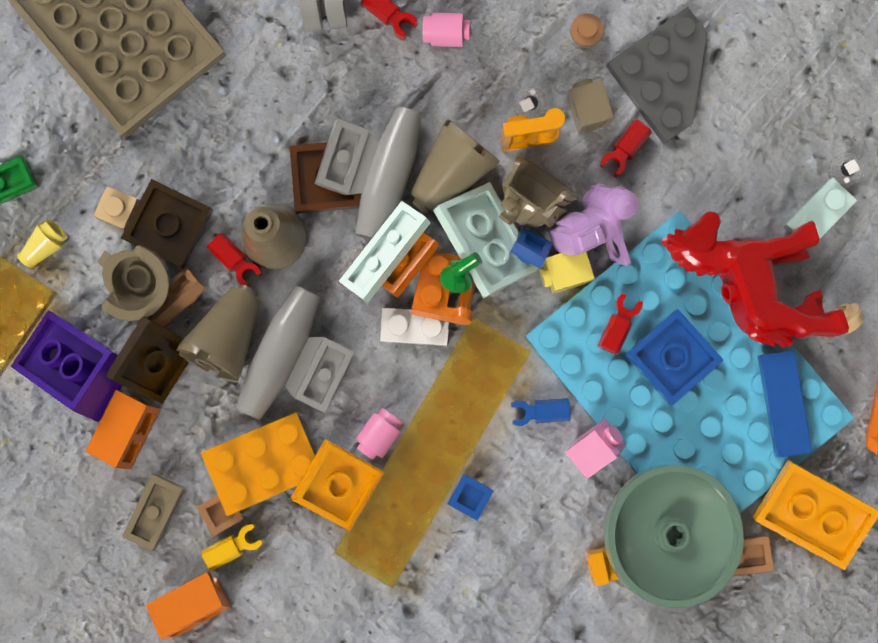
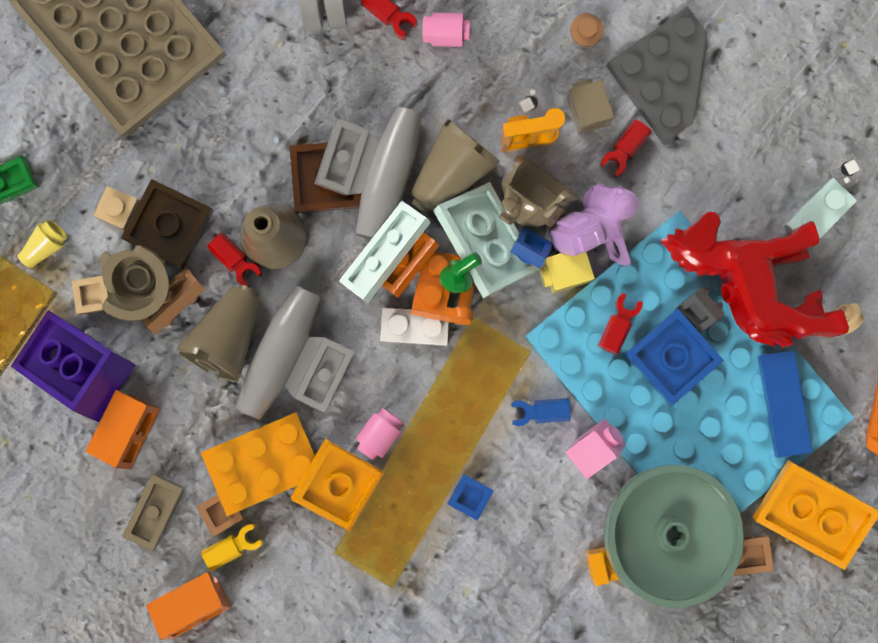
dark brown plate [106,316,189,404] -> none
none -> tan plate [71,276,110,315]
none -> dark grey tile [675,288,725,333]

